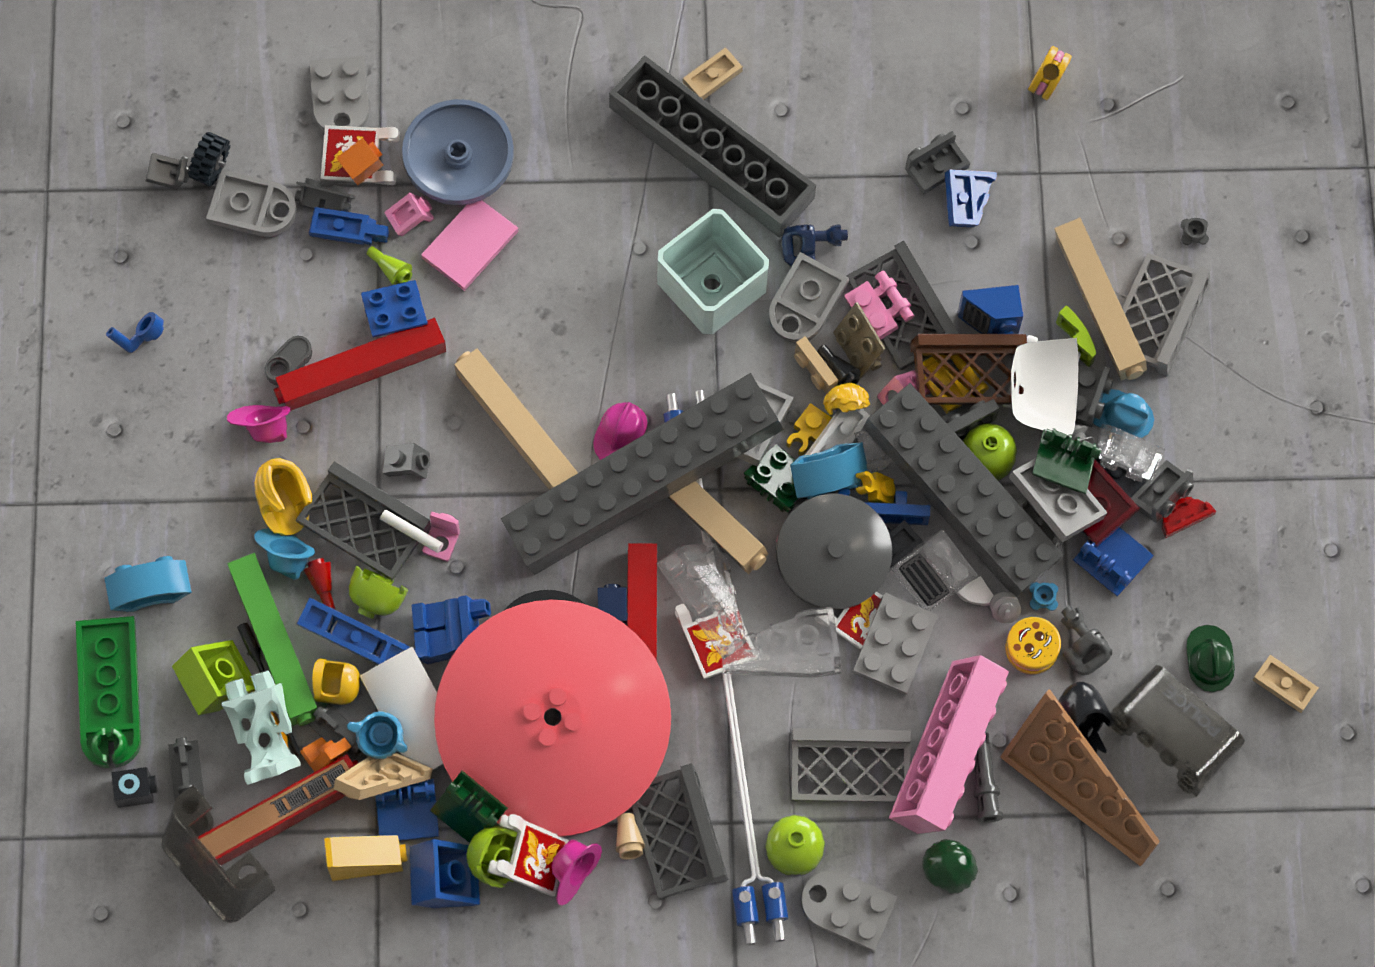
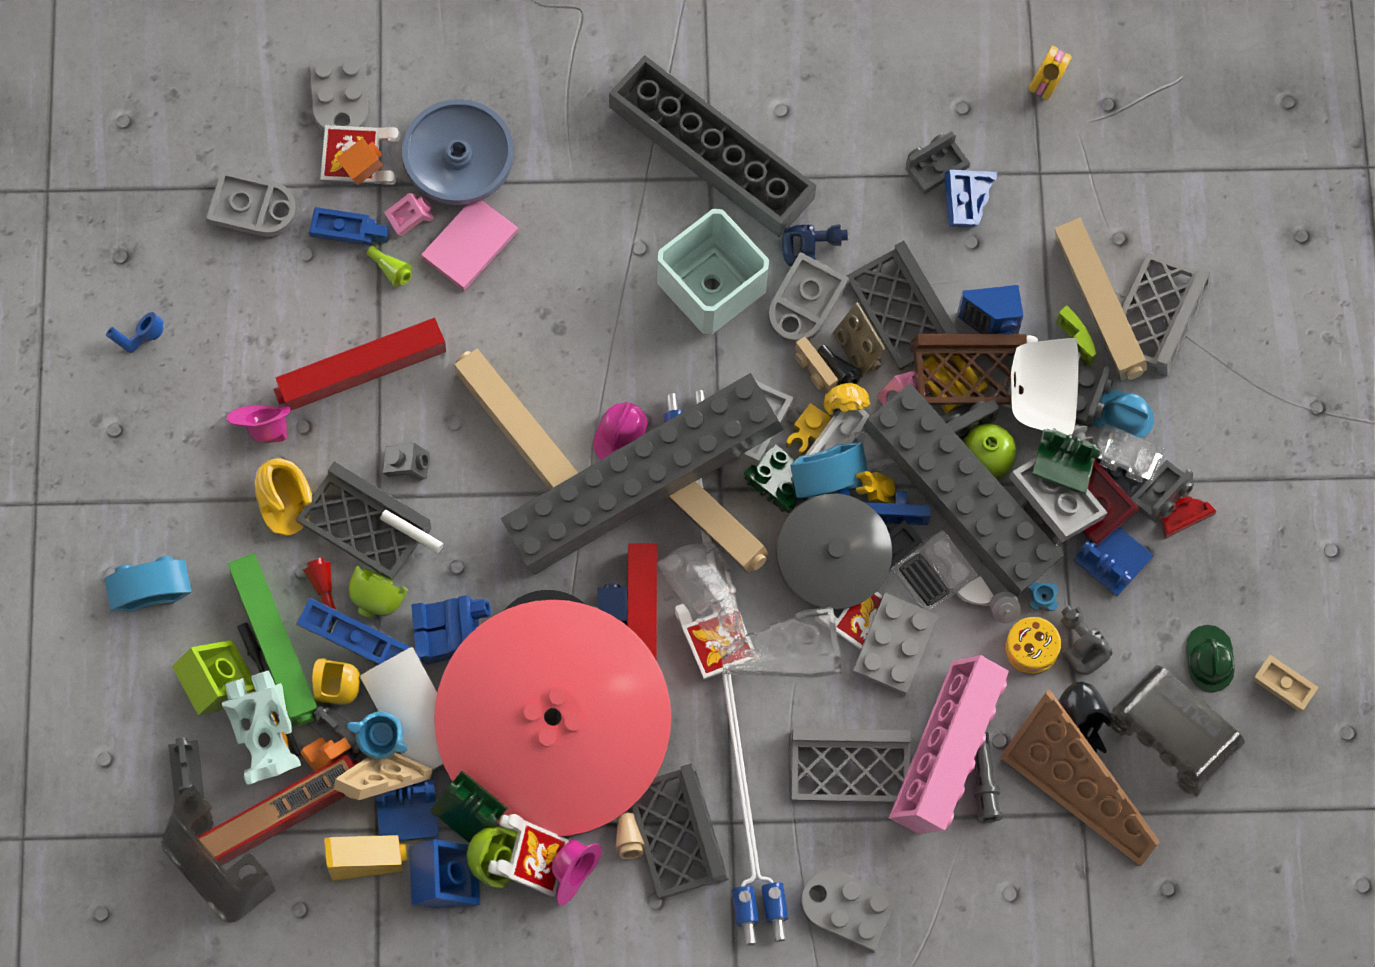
green plate [76,616,141,768] -> none
black brick [111,767,158,808] -> none
dark grey bracket [145,153,190,190] -> none
black wheel [188,132,230,186] -> none
dark azure piece [254,528,315,580] -> none
dark grey piece [265,335,313,385] -> none
dark grey hinge [295,178,355,212] -> none
blue hinge [361,280,428,338] -> none
bright pink bracket [422,512,460,562] -> none
tan plate [683,47,743,99] -> none
lime cylinder [765,815,825,876] -> none
bright pink plate [844,271,914,340] -> none
dark green hair [922,839,978,894] -> none
dark grey plate [1180,218,1209,245] -> none

